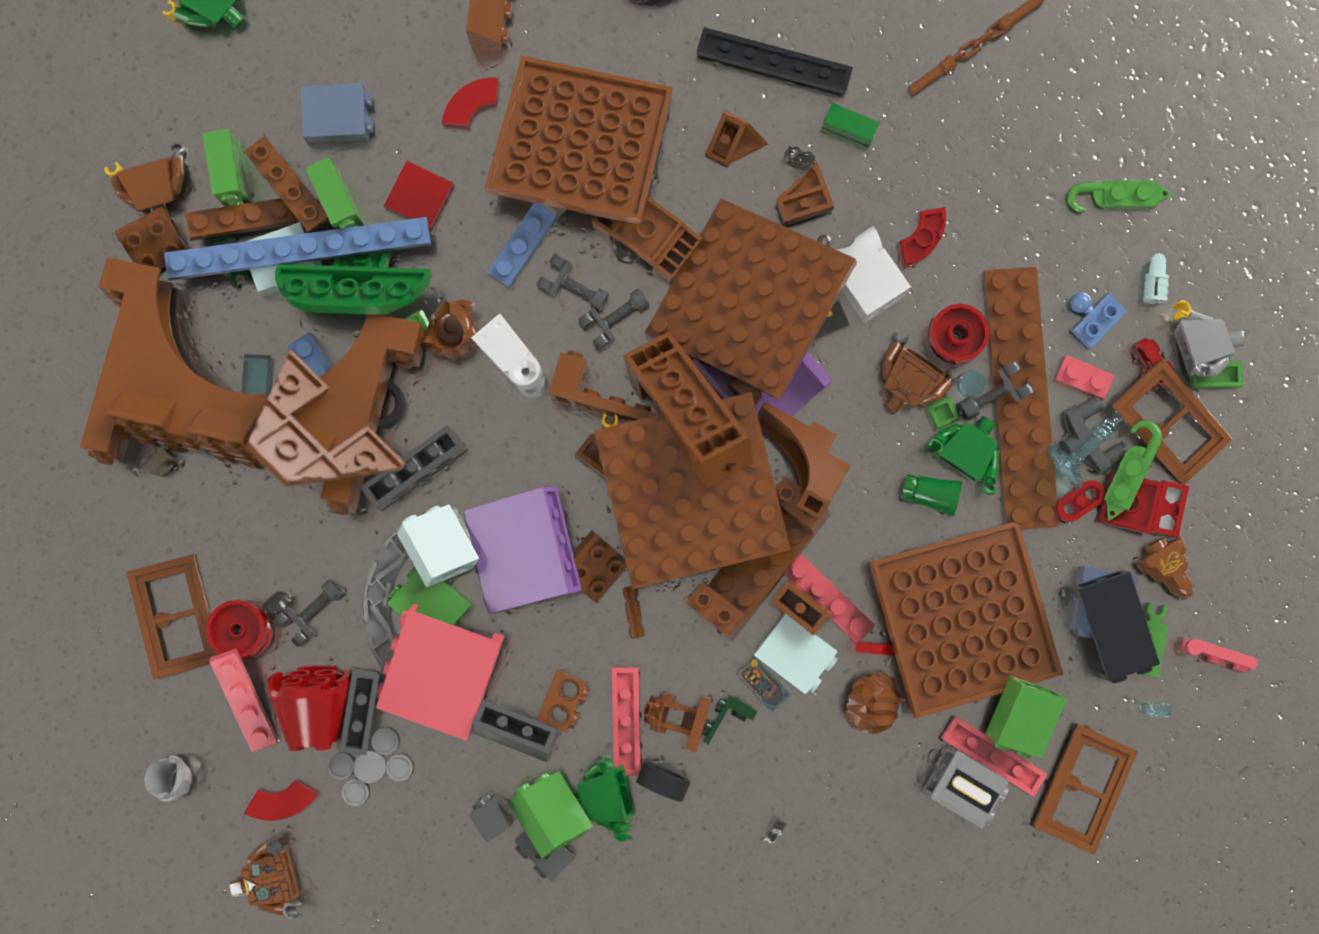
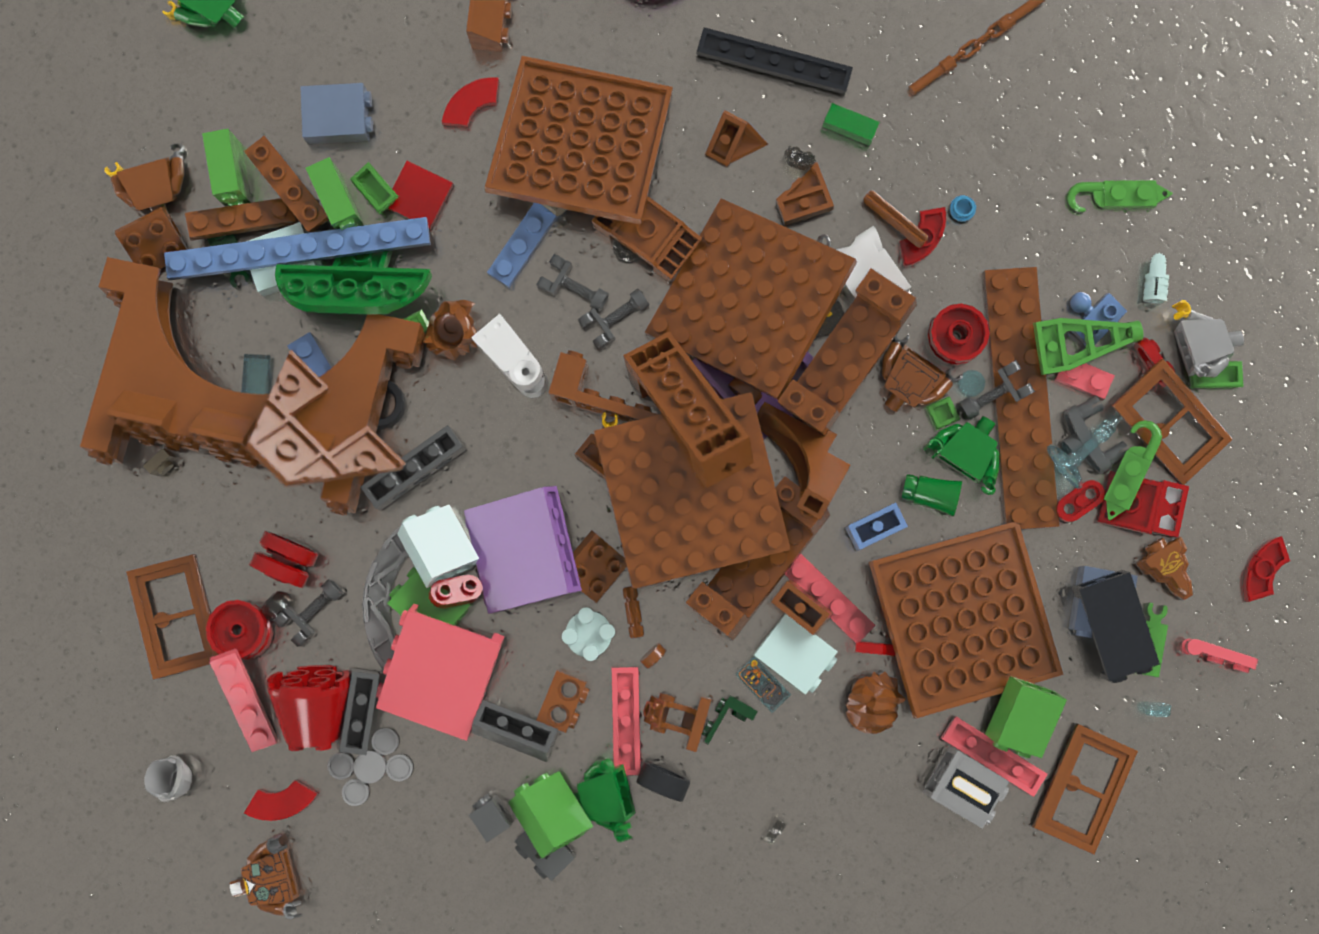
none -> red wheel [249,530,319,588]
none -> bright green tile [350,162,399,214]
none -> plate [429,575,483,608]
none -> light aqua piece [562,607,615,661]
none -> dark orange tile [640,643,666,668]
none -> dark orange plate [777,268,917,436]
none -> medium blue brick [845,503,908,551]
none -> dark orange axle [863,190,928,248]
none -> dark azure plate [950,195,976,222]
none -> bright green plate [1033,318,1144,375]
none -> red tile [1243,536,1290,602]

